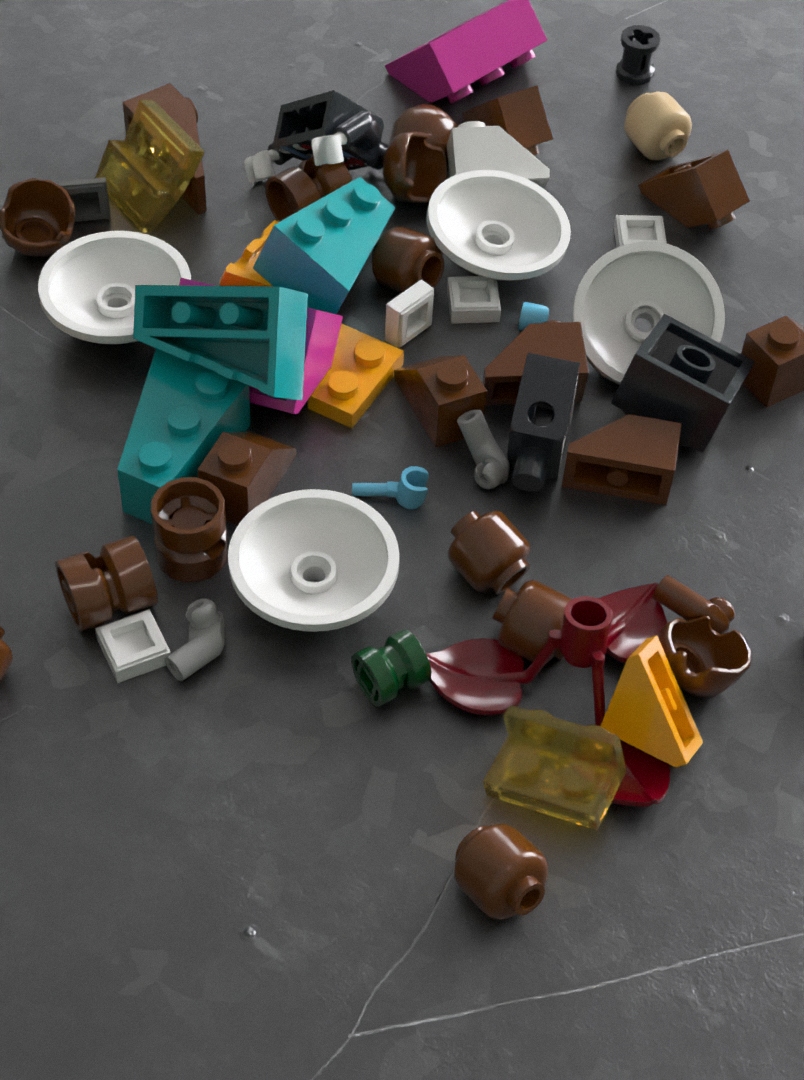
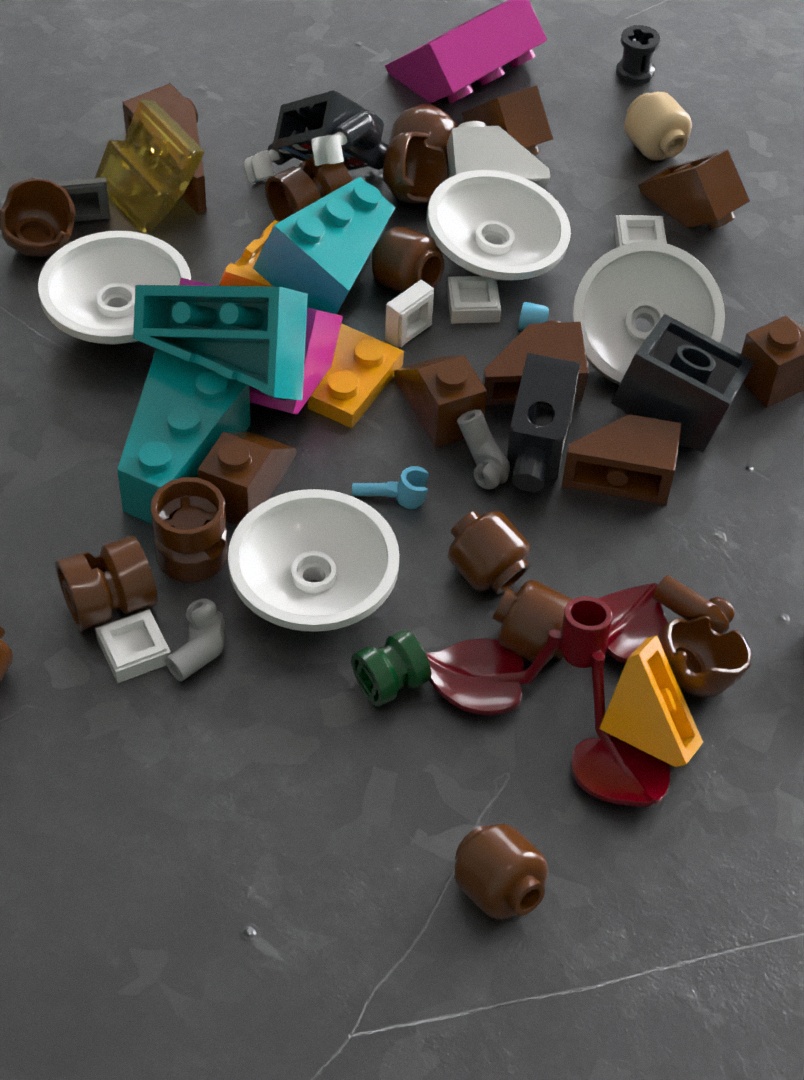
clear yellow bracket [483,705,626,830] -> none

